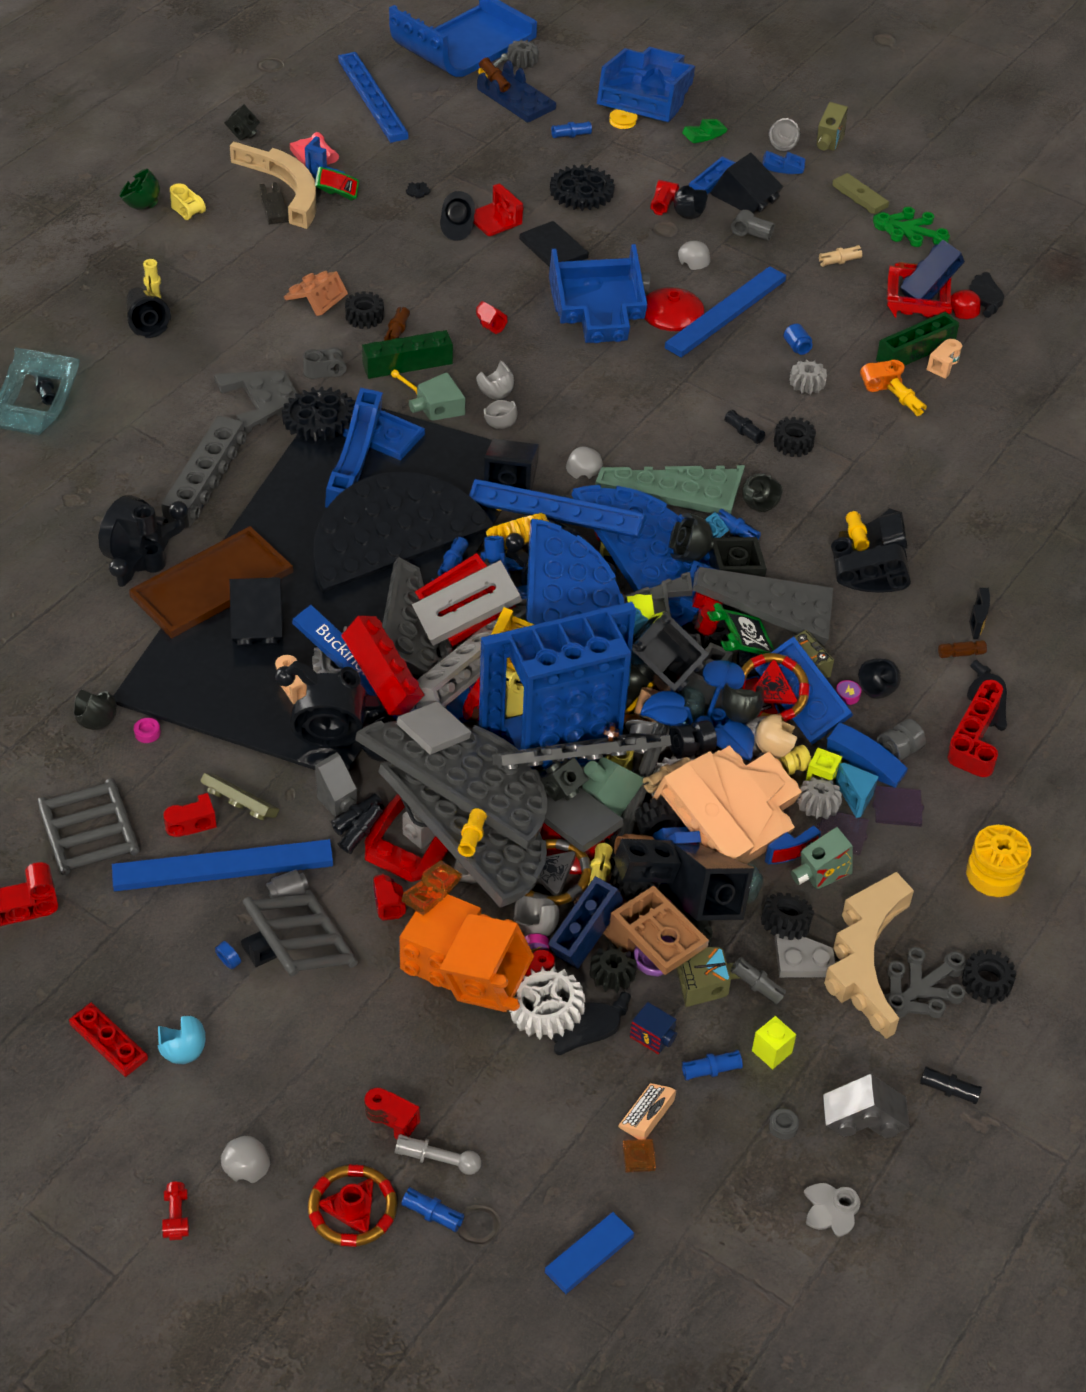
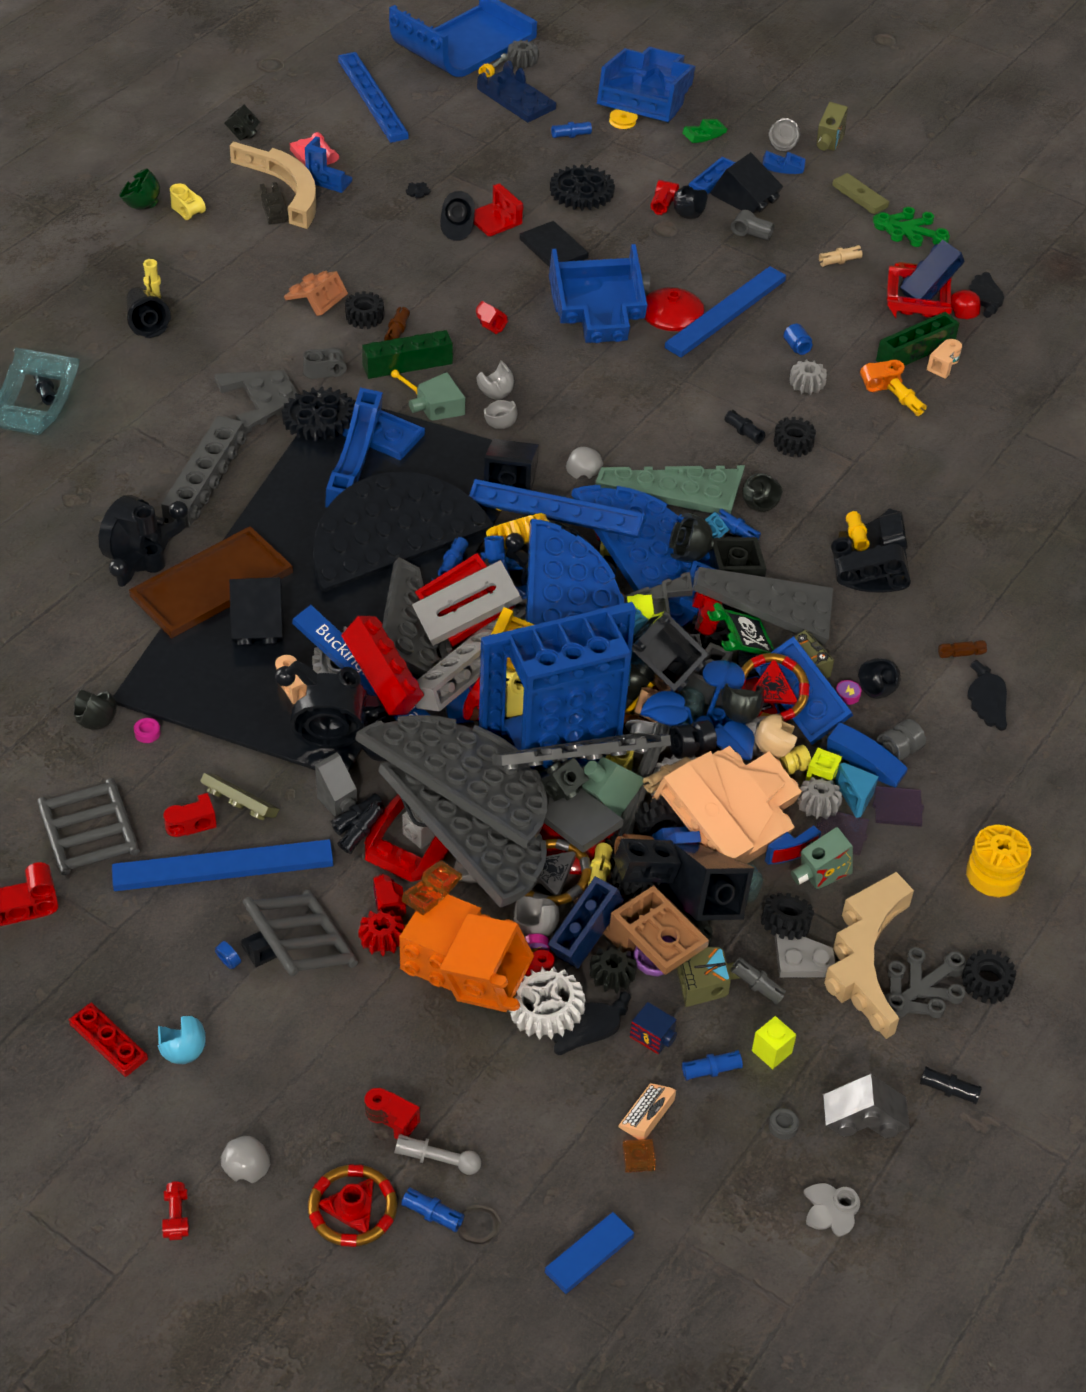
flat silver brick [266,870,309,898] -> none
slope [315,167,359,200] -> none
light grey tile [396,701,471,755] -> none
yellow pin [458,808,487,857] -> none
reddish brown pin [479,57,511,92] -> none
reddish brown axle [603,722,619,741] -> none
light grey hair [678,240,711,270] -> none
red beam [947,680,1003,777] -> none
black slope [969,587,990,639] -> none
none -> red gear [358,908,405,956]

